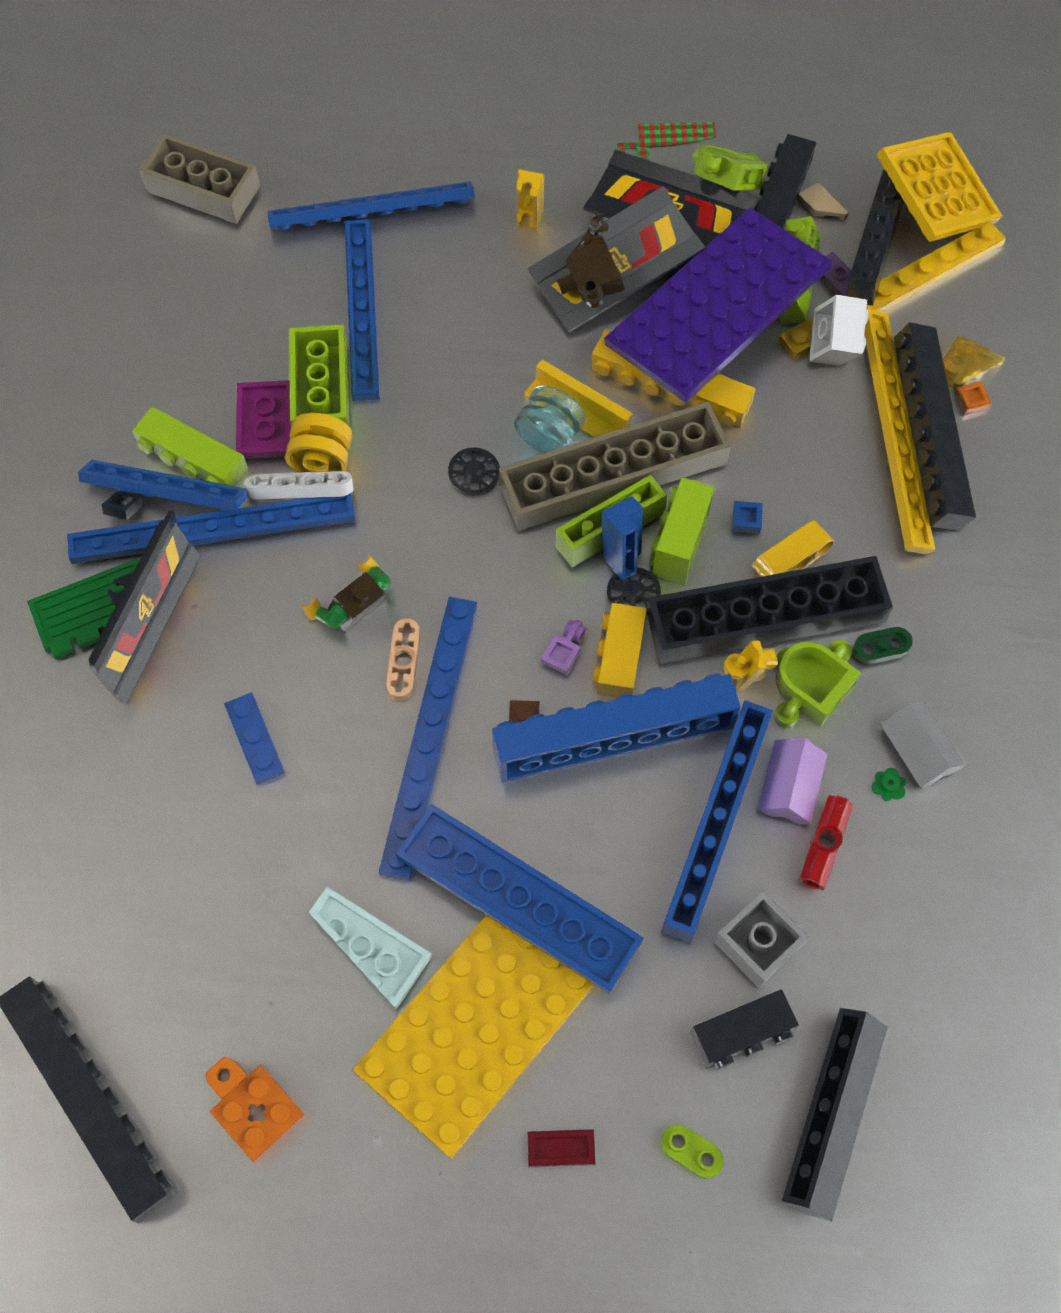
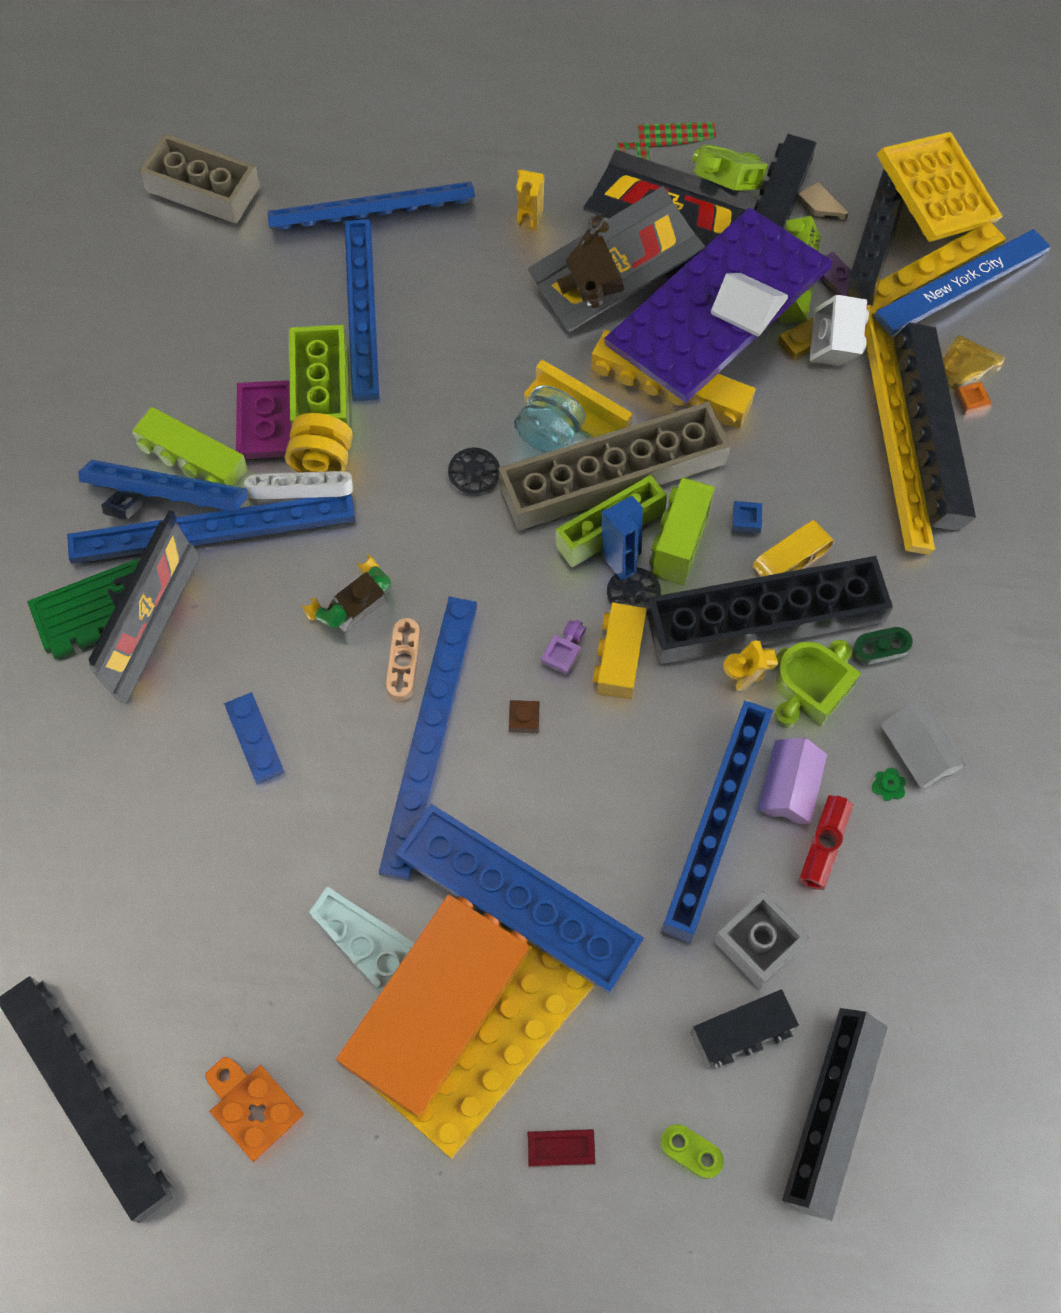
blue brick [492,673,741,783] -> none
none -> orange brick [336,894,530,1120]
none -> white slope [711,273,788,337]
none -> blue tile [874,229,1051,336]

